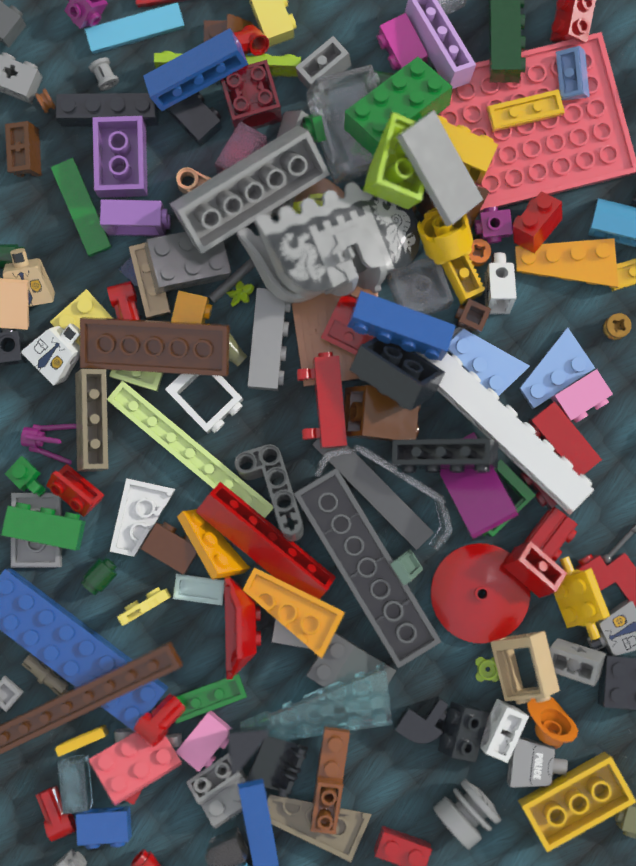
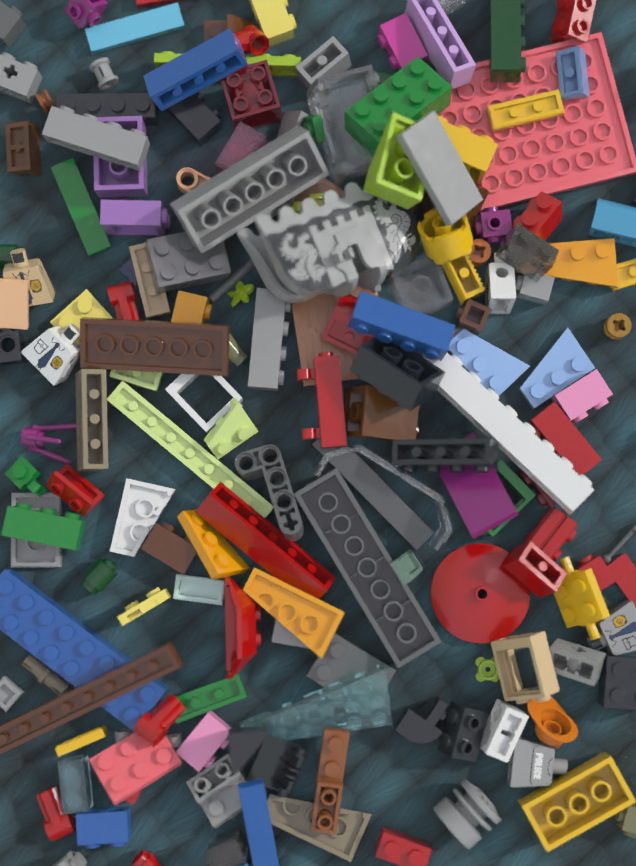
none -> light grey brick [42,106,150,172]
none -> yellowish green wing [204,398,259,459]
none -> clear smoke brick [495,223,559,282]
none -> light grey brick [515,270,555,305]

